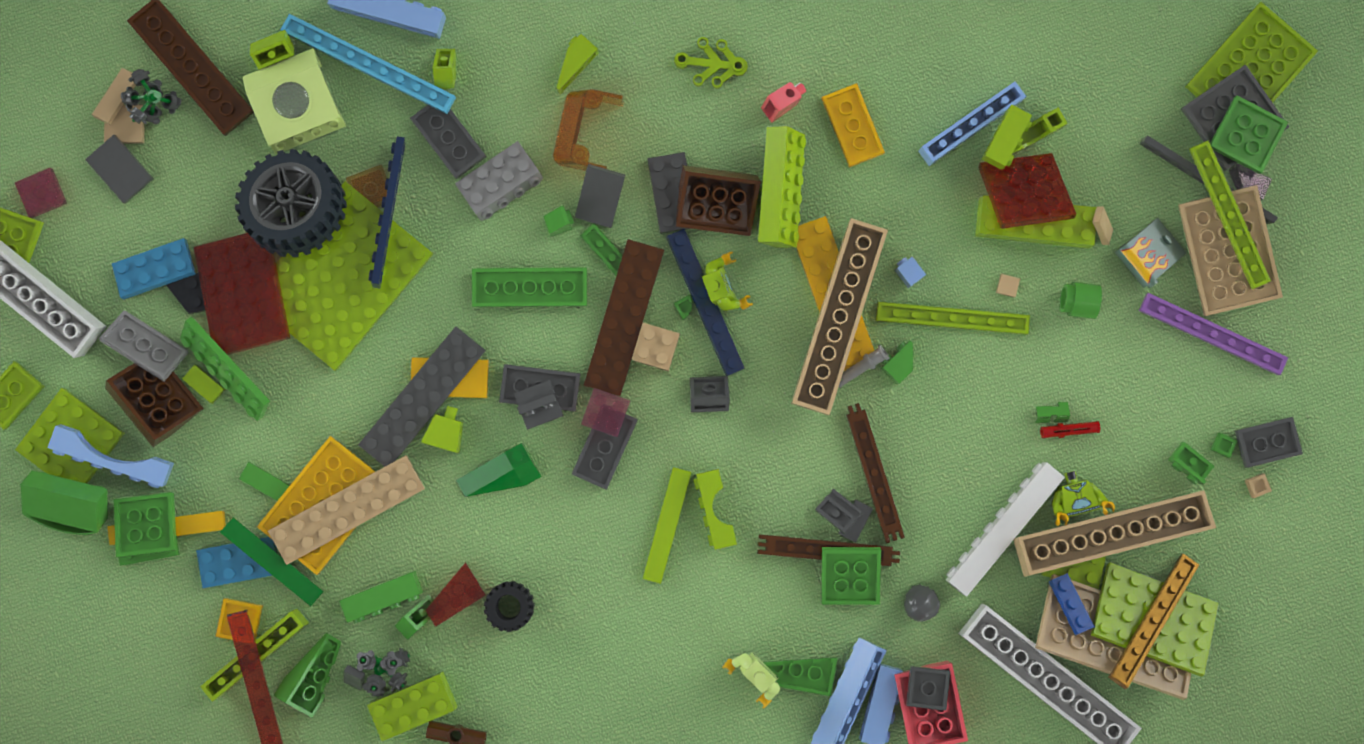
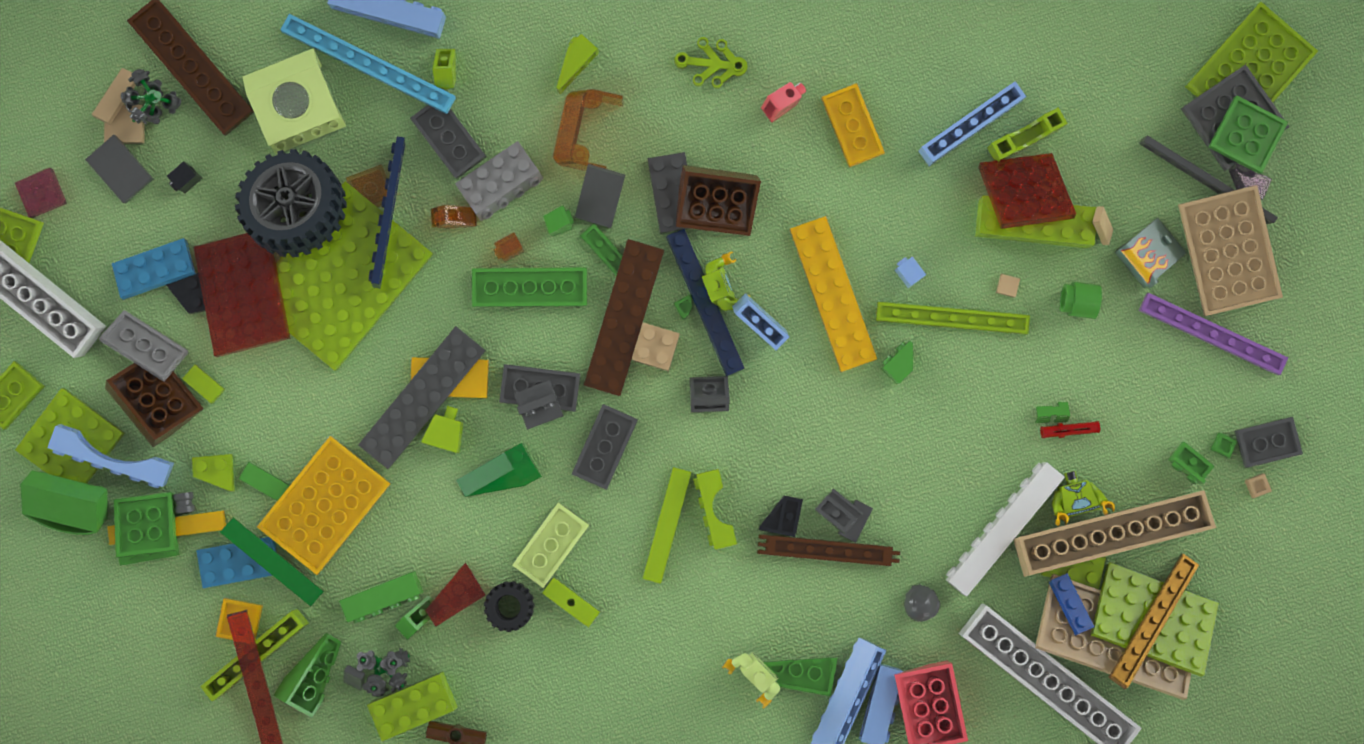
bright green plate [180,317,270,421] -> none
lime brick [249,30,294,70] -> none
tan plate [268,455,425,565] -> none
clear pink plate [581,388,630,437] -> none
lime brick [758,126,806,248] -> none
tan brick [791,218,888,416] -> none
bright green plate [821,547,881,605] -> none
light grey pin [839,345,890,388] -> none
reddish brown hinge [846,403,905,544] -> none
dark grey tile [906,666,950,711] -> none
lime brick [982,104,1032,170] -> none
lime tile [1189,140,1271,289] -> none
none -> black brick [167,161,202,193]
none -> dark grey wheel [173,492,195,514]
none -> lime wing [192,454,235,491]
none -> clear orange slope [431,205,477,229]
none -> clear orange brick [493,233,525,262]
none -> yellowish green plate [512,502,589,588]
none -> lime tile [542,577,600,628]
none -> light blue brick [732,293,789,350]
none -> black wing [759,495,803,537]

